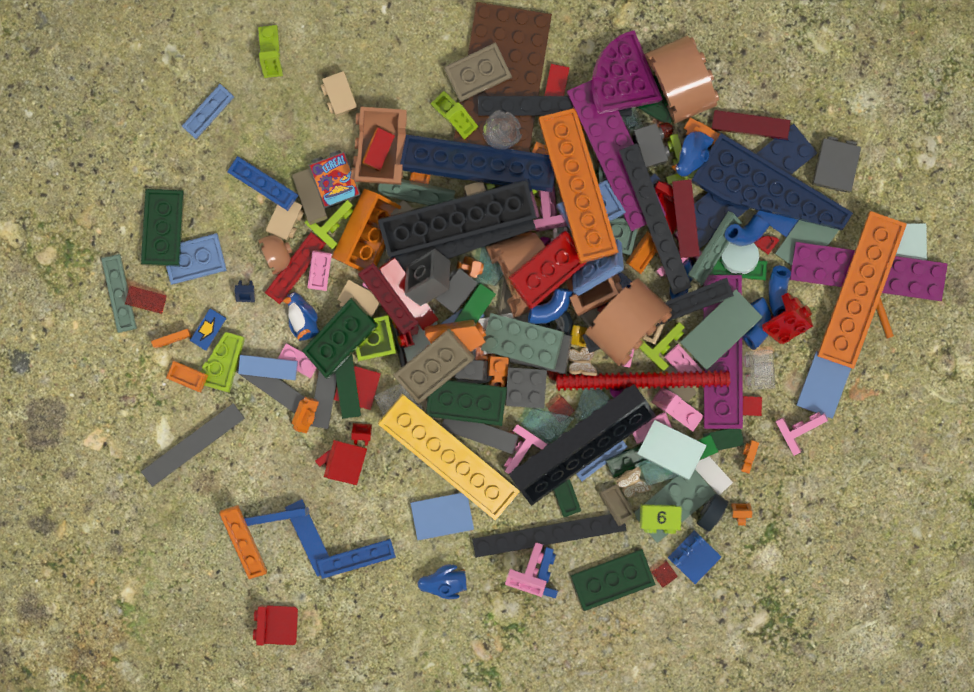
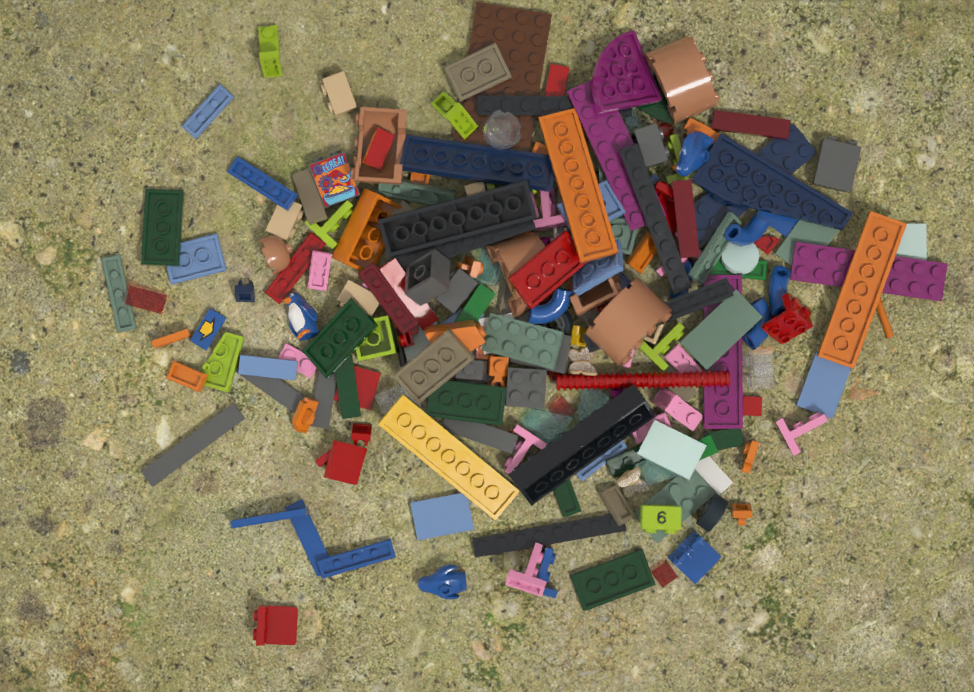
orange tile [219,505,267,579] -> none

